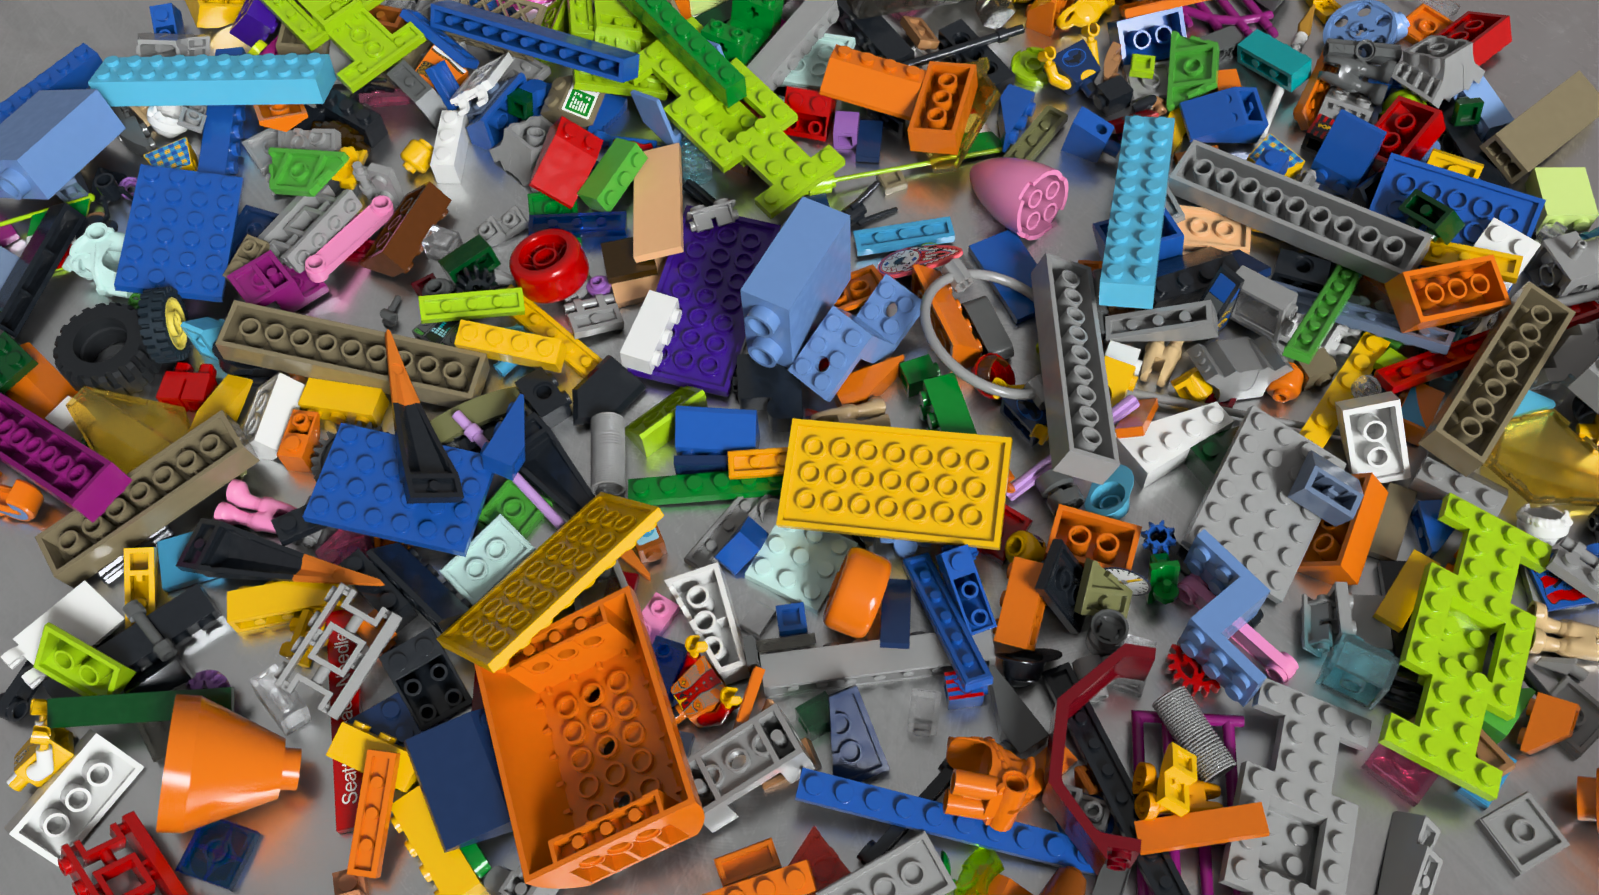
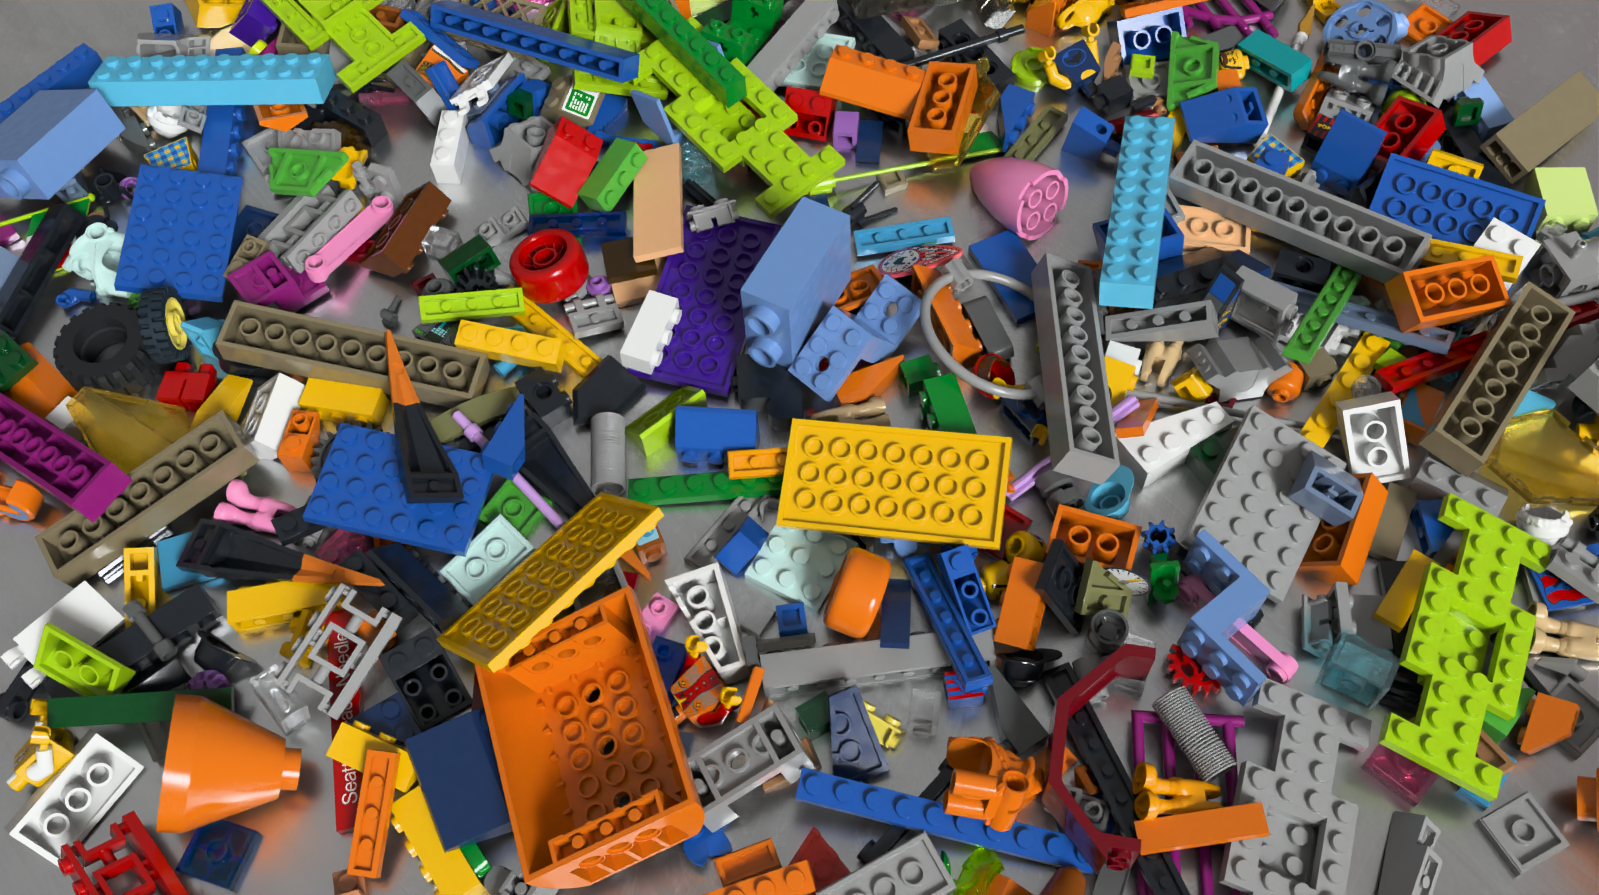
yellow head [400,138,434,174] -> none
dark blue tile [673,455,728,475] -> none
yellow slope [1157,742,1198,817] -> none
dark green brick [1398,189,1465,245] -> none
none -> blue arm [55,288,97,308]
none -> black piece [194,630,257,674]
none -> blue plate [683,824,732,866]
none -> light yellow hinge [862,699,906,749]
none -> yellow head [979,560,1009,601]
none -> yellow head [1219,49,1250,79]

